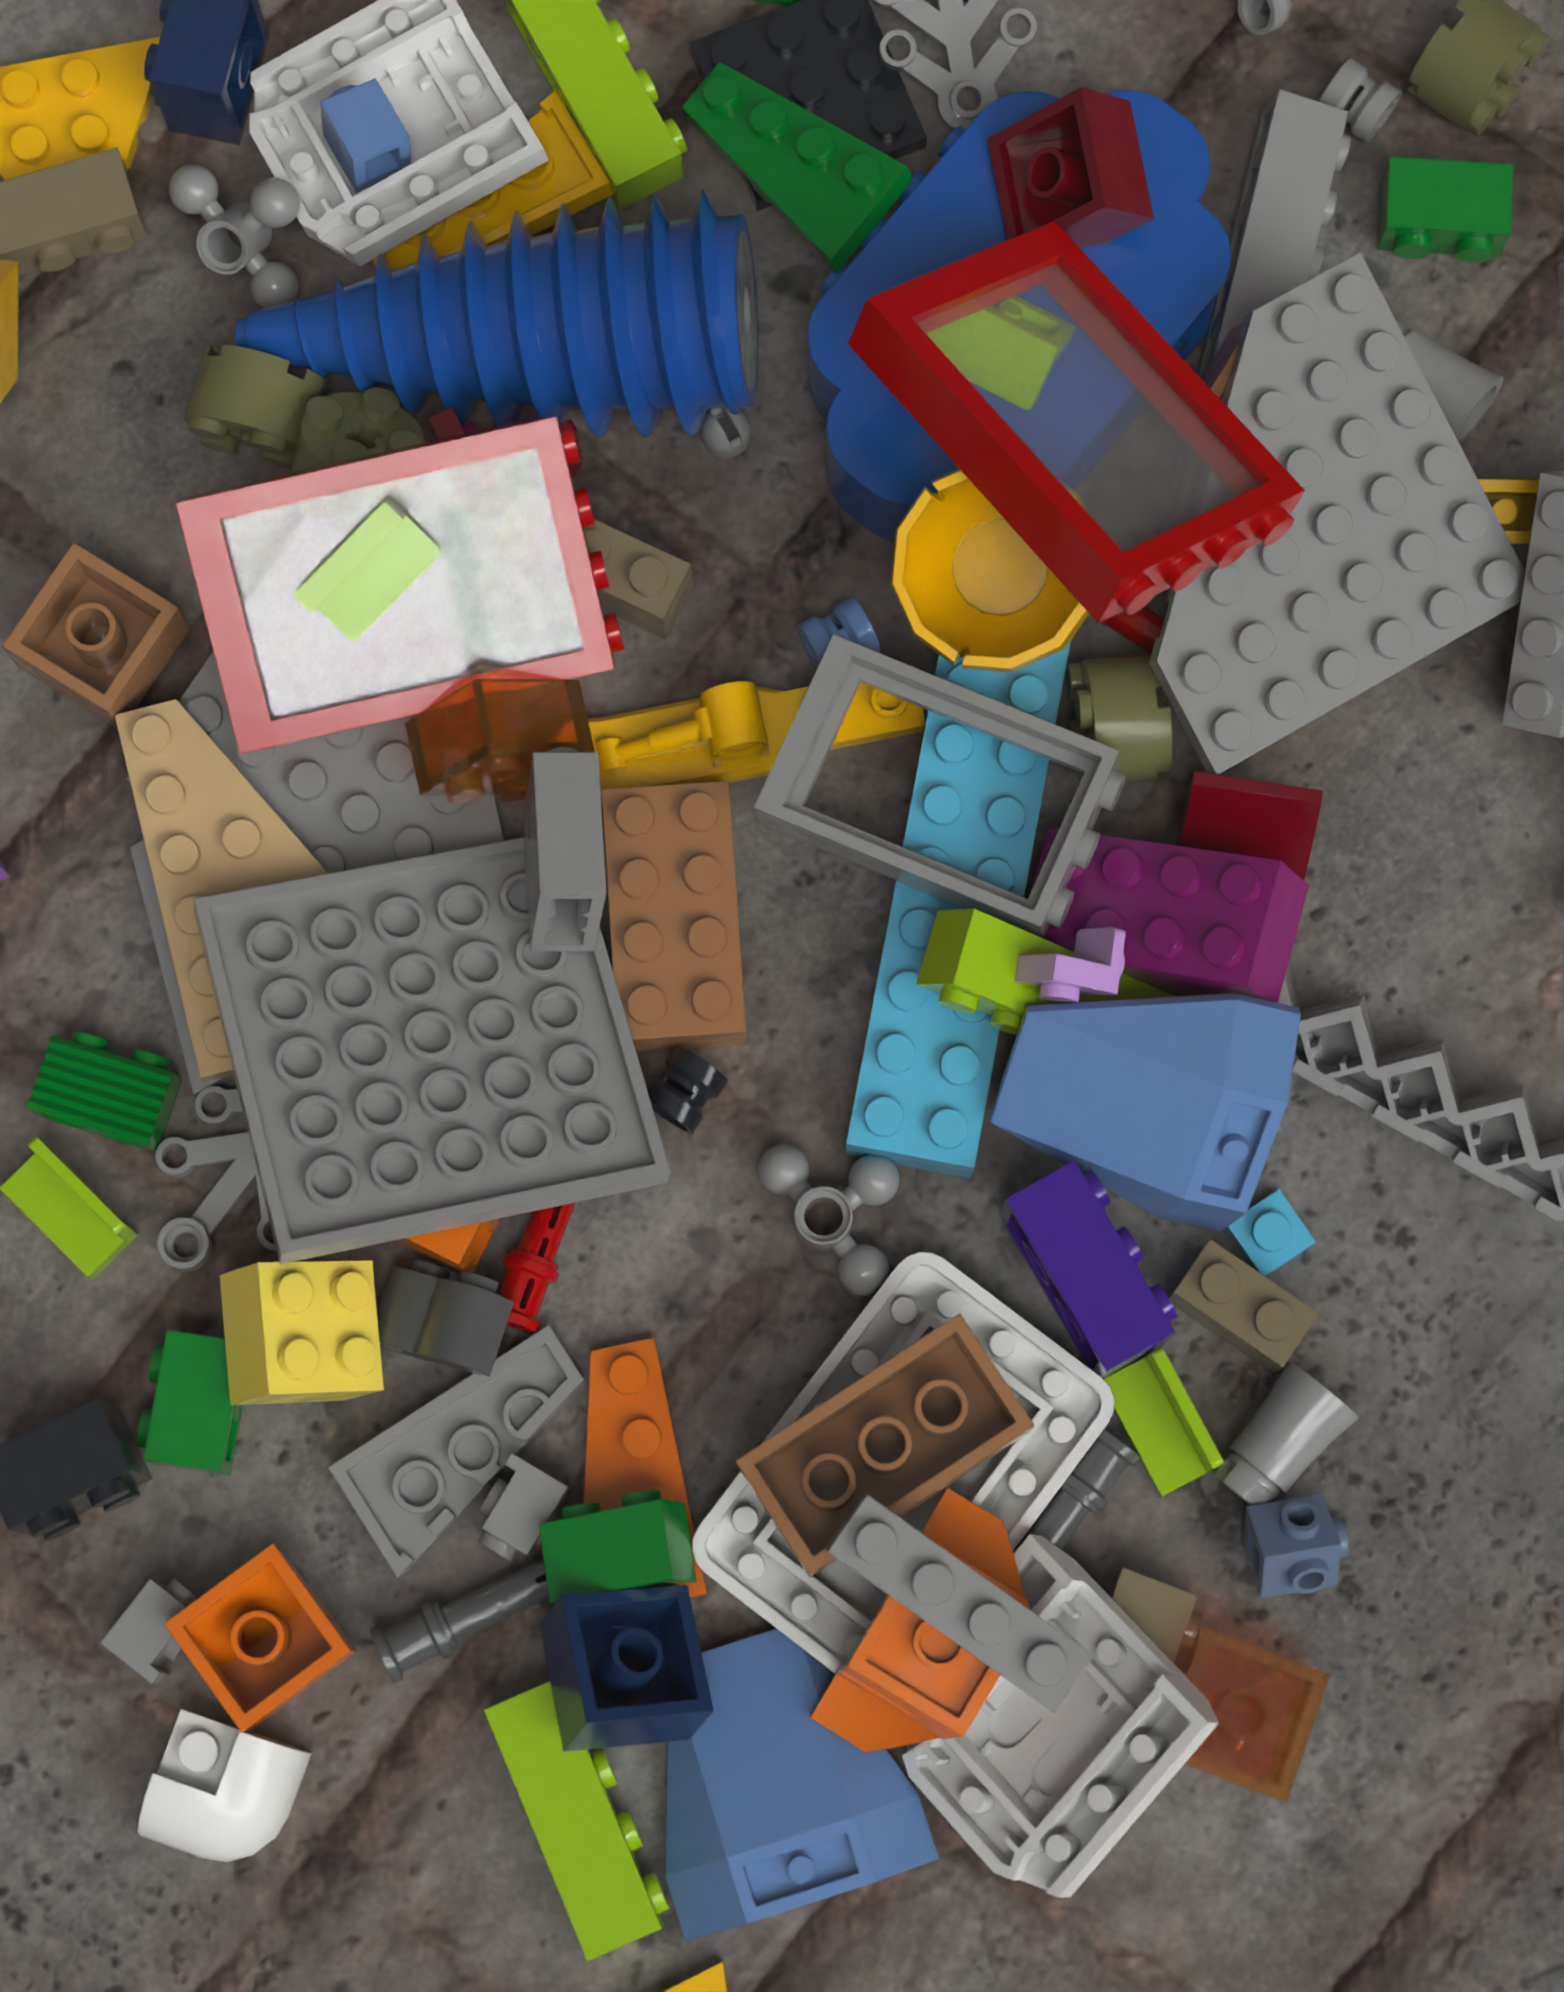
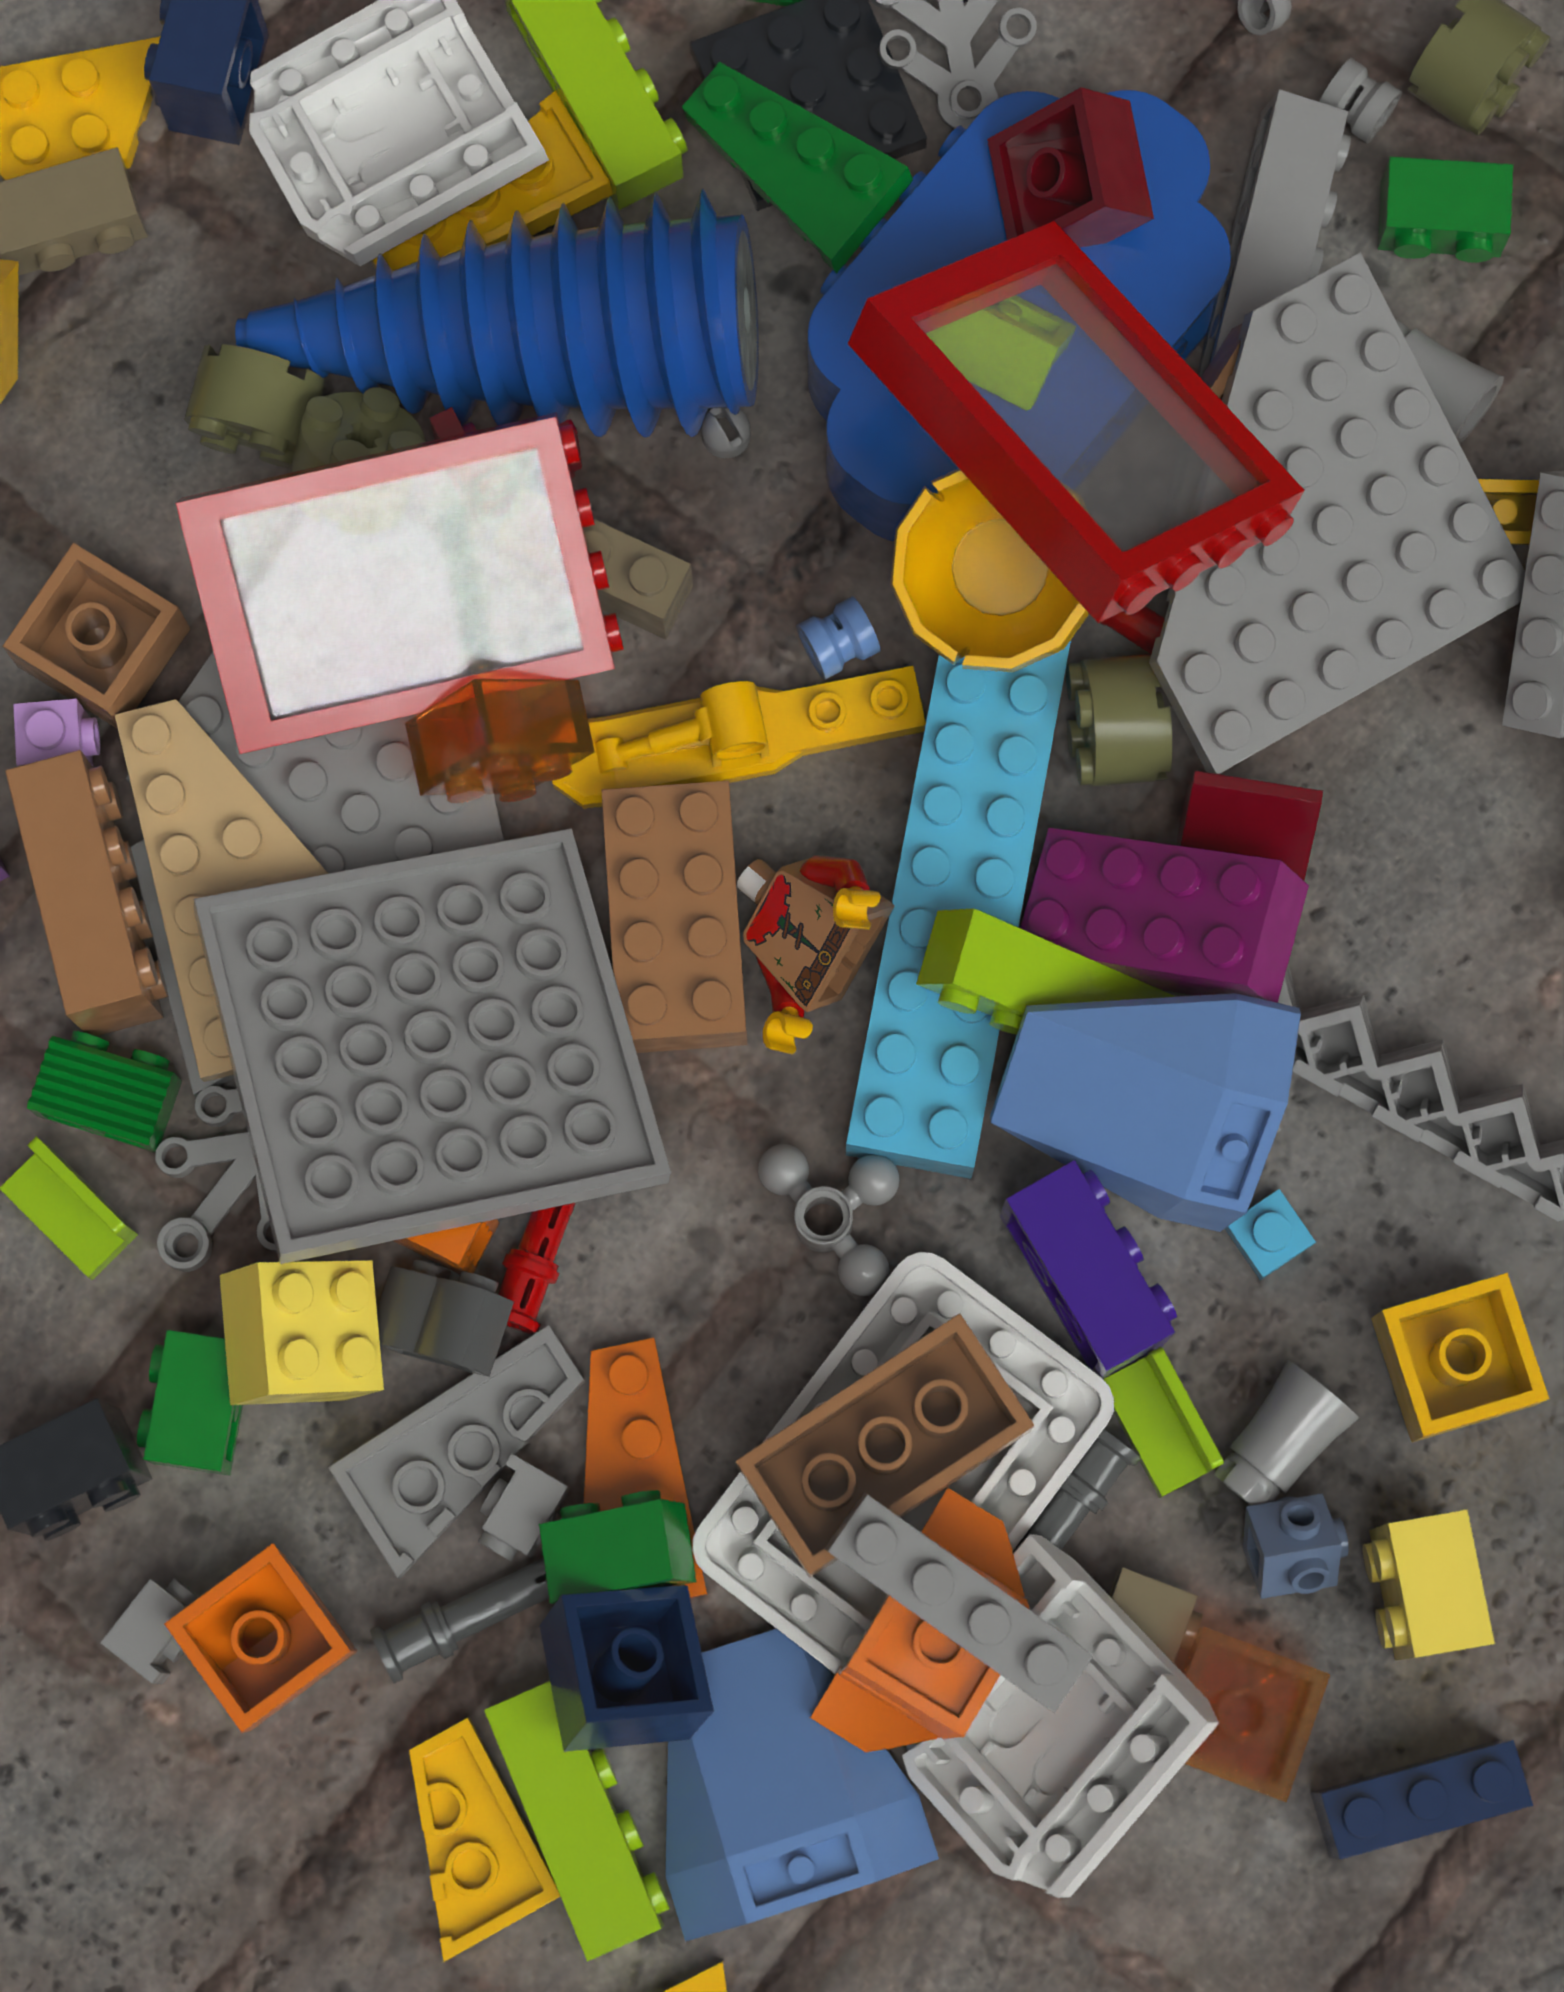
white brick [138,1709,312,1862] -> none
light grey piece [169,164,300,308] -> none
lime panel [293,495,441,640] -> none
medium blue brick [320,78,411,193] -> none
light grey brick [523,747,607,951] -> none
black wheel [647,1045,728,1134] -> none
light grey door [754,634,1126,939] -> none
lavender bracket [1015,927,1125,1003] -> none
dark tan brick [1169,1239,1319,1374] -> none
none -> medium nougat brick [5,750,169,1036]
none -> lavender brick [13,698,100,767]
none -> yellow wing [409,1718,560,1962]
none -> torso [737,855,895,1055]
none -> dark blue brick [1310,1740,1534,1860]
none -> light yellow brick [1363,1510,1495,1660]
none -> yellow brick [1371,1273,1549,1443]

